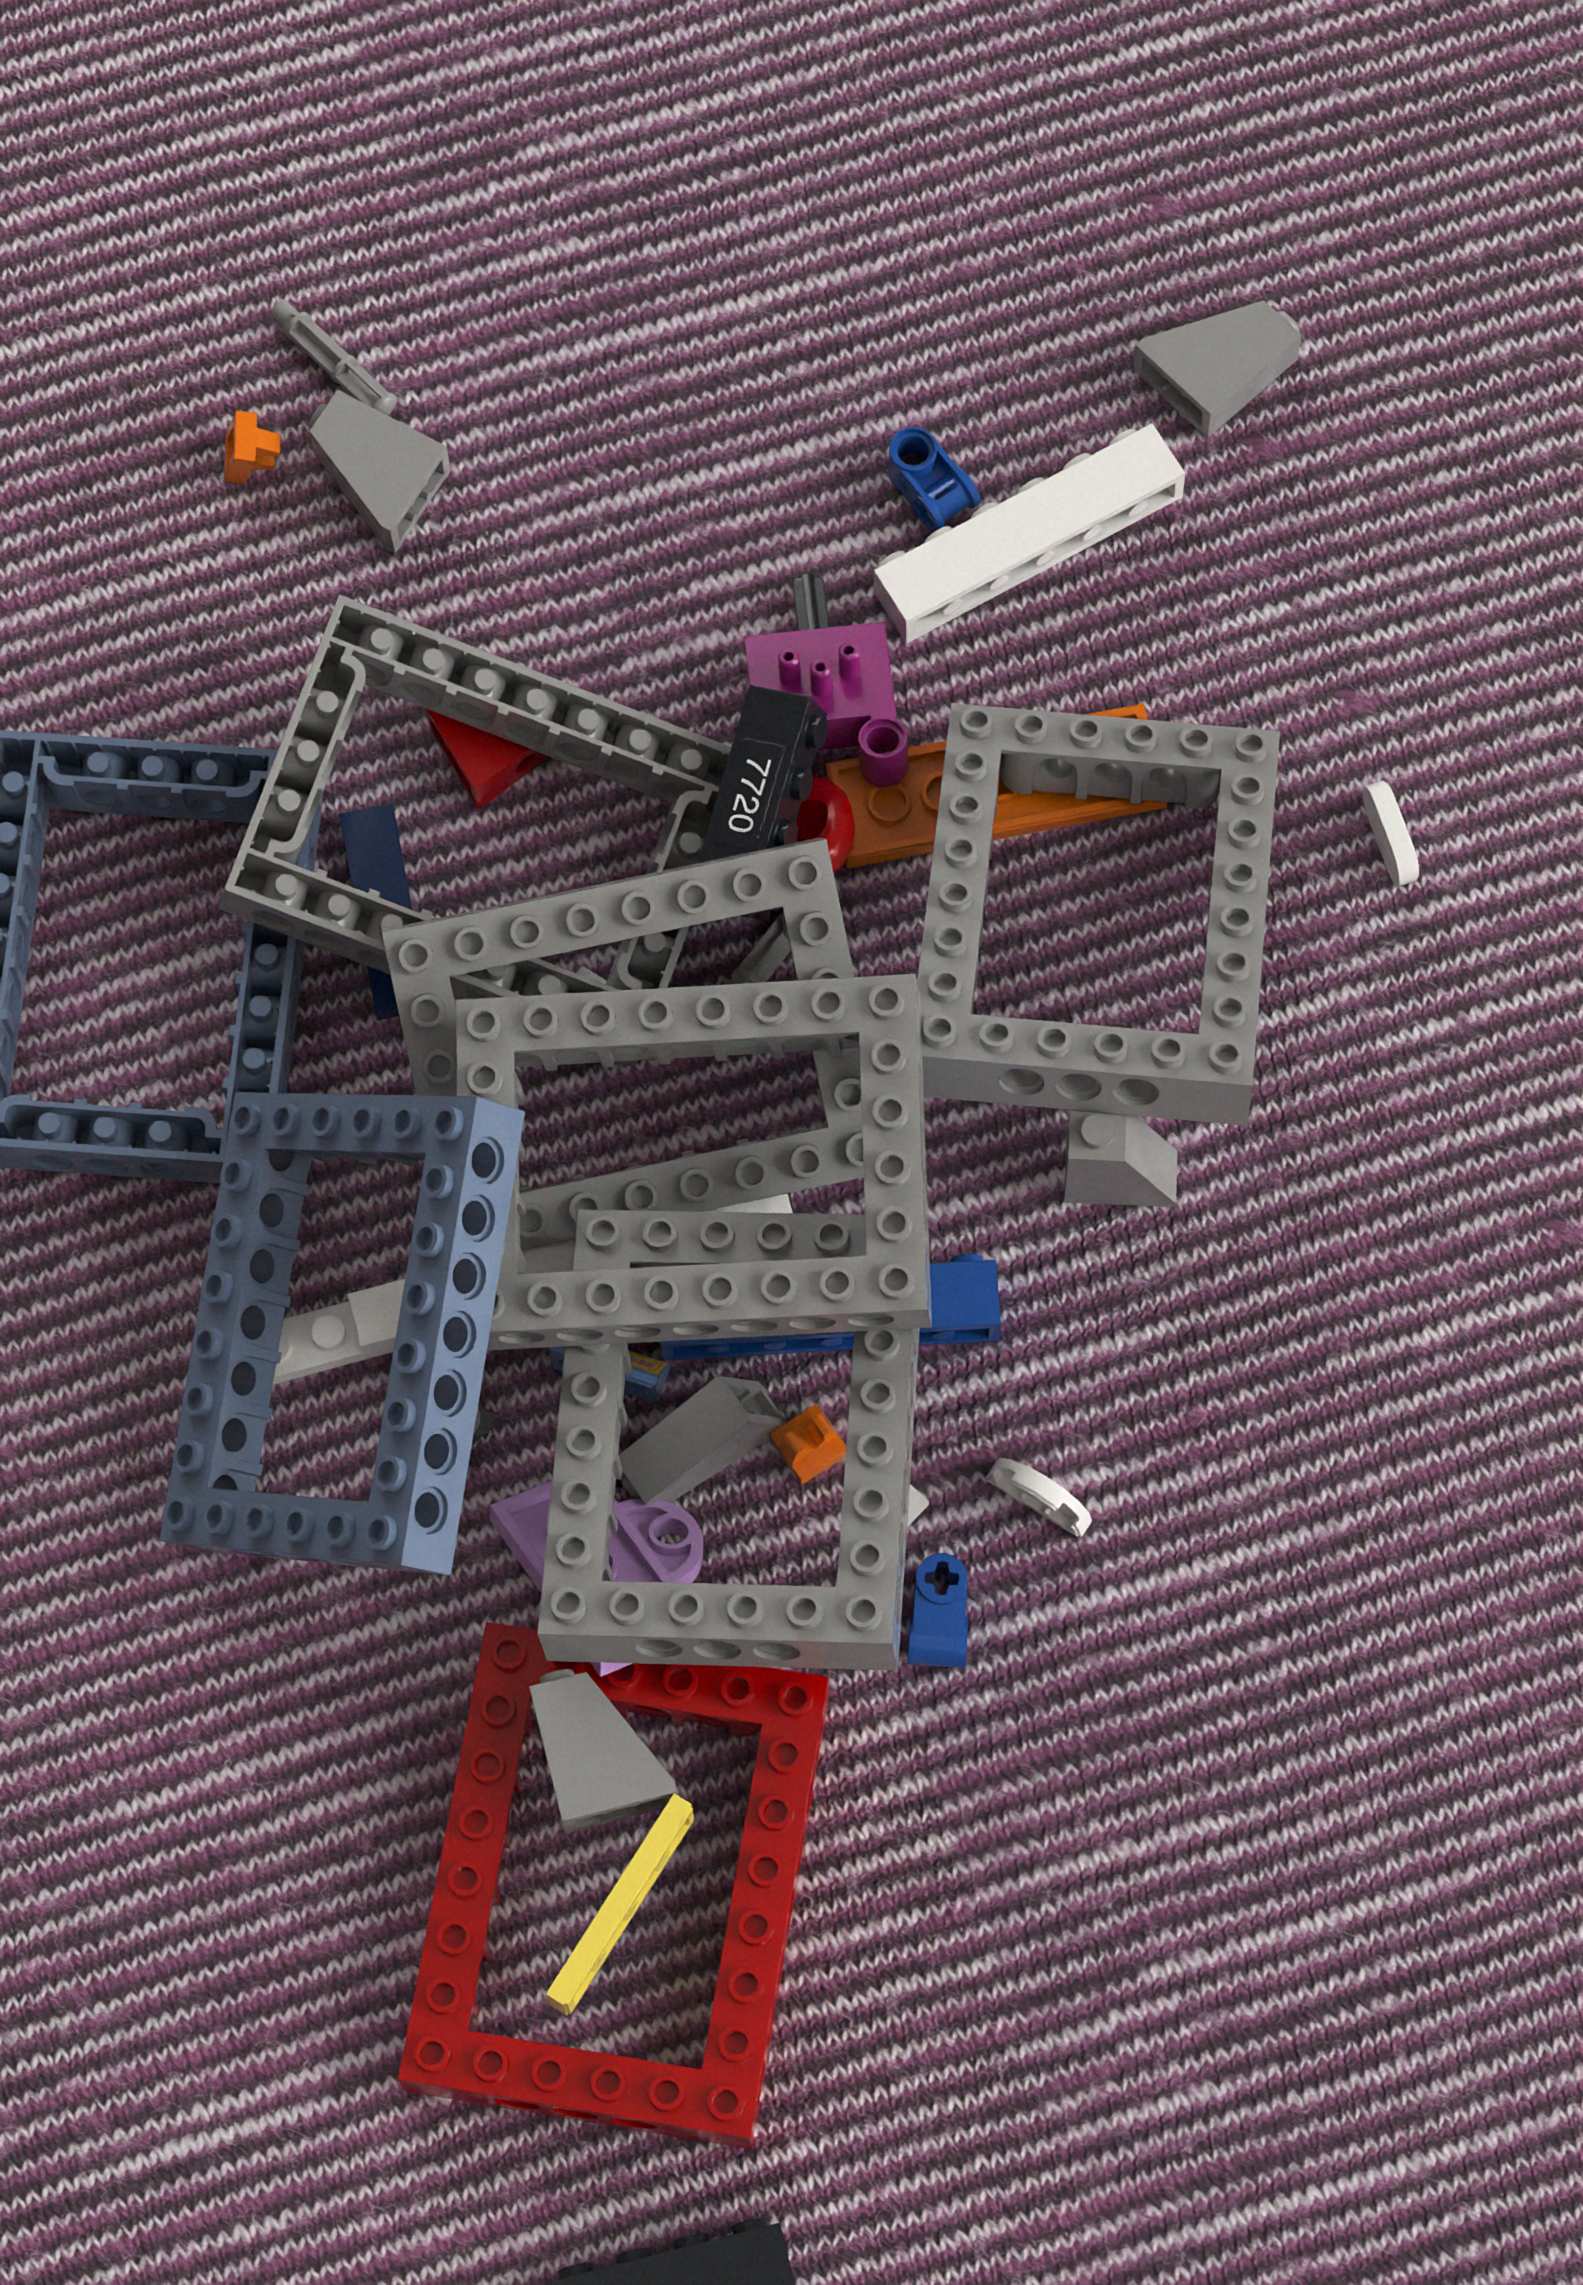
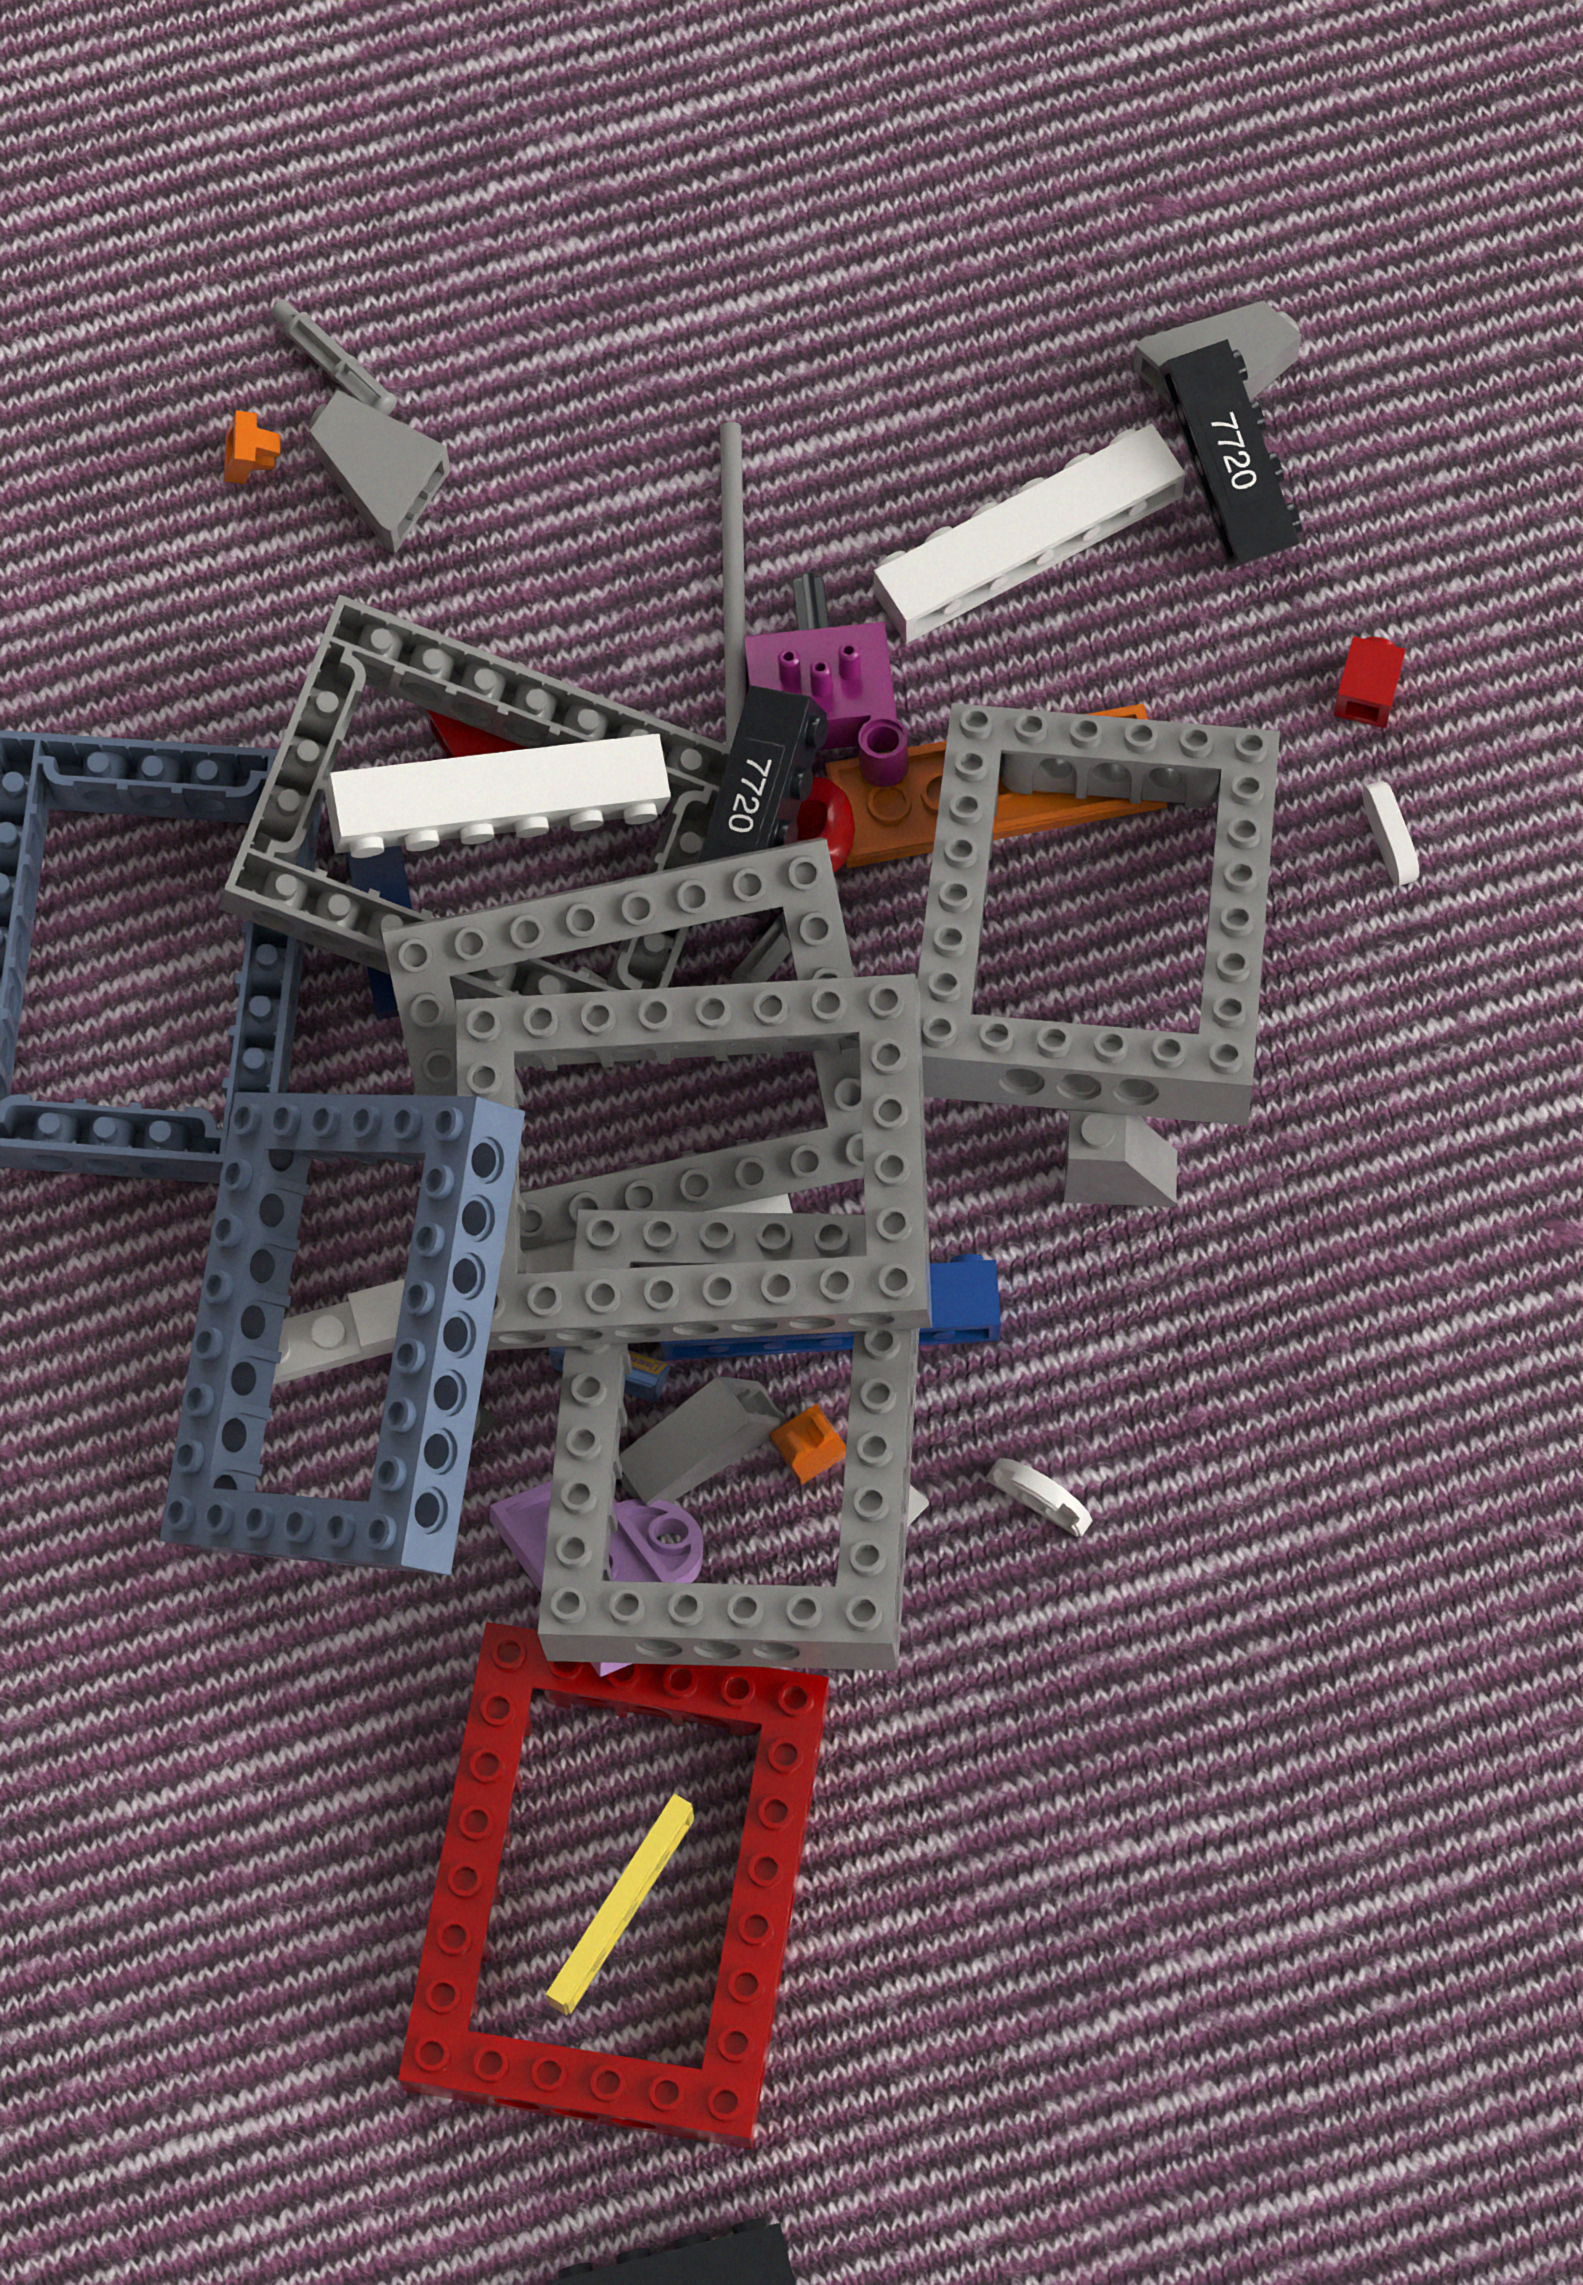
light grey slope [529,1669,678,1834] -> none
blue piece [888,427,981,532] -> none
blue piece [907,1553,968,1668] -> none
none -> white brick [324,734,671,858]
none -> light grey piece [720,422,747,747]
none -> black brick [1158,339,1302,570]
none -> red brick [1333,636,1406,729]

